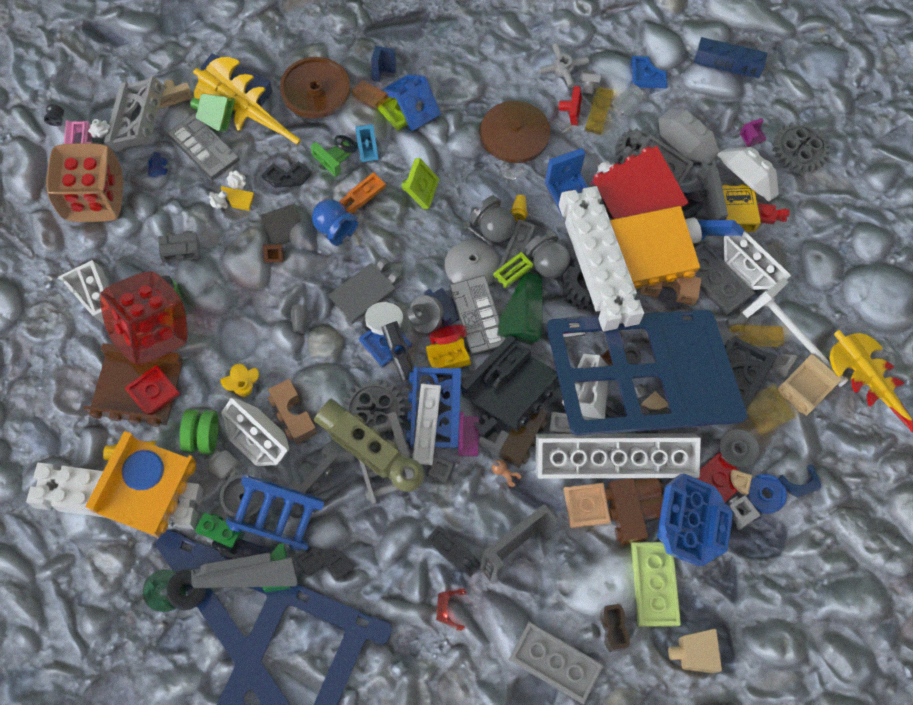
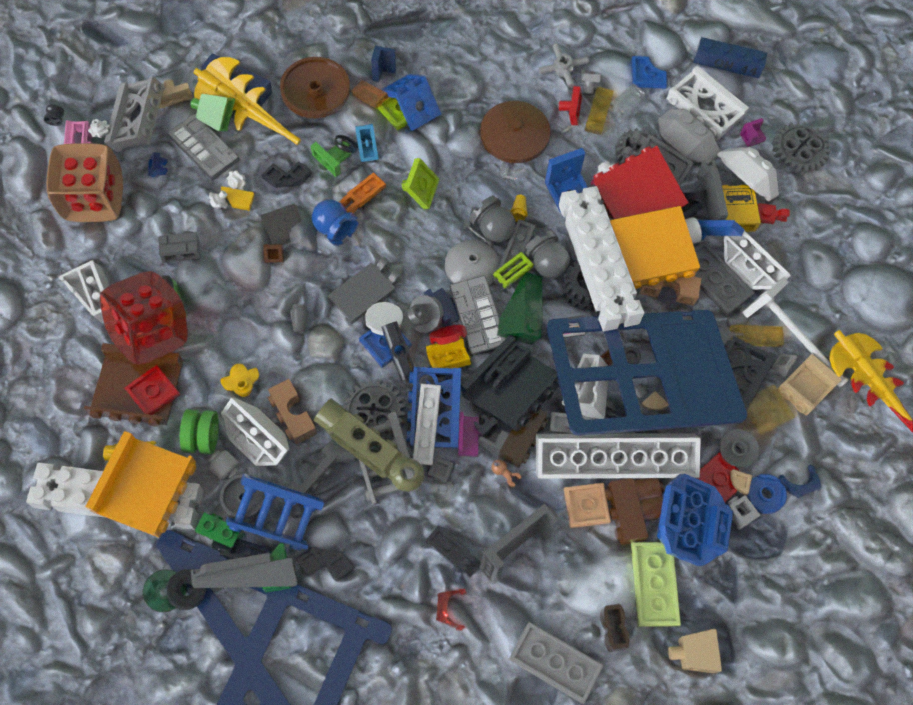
blue piece [122,450,164,490] -> none
none -> white fence [667,66,749,141]

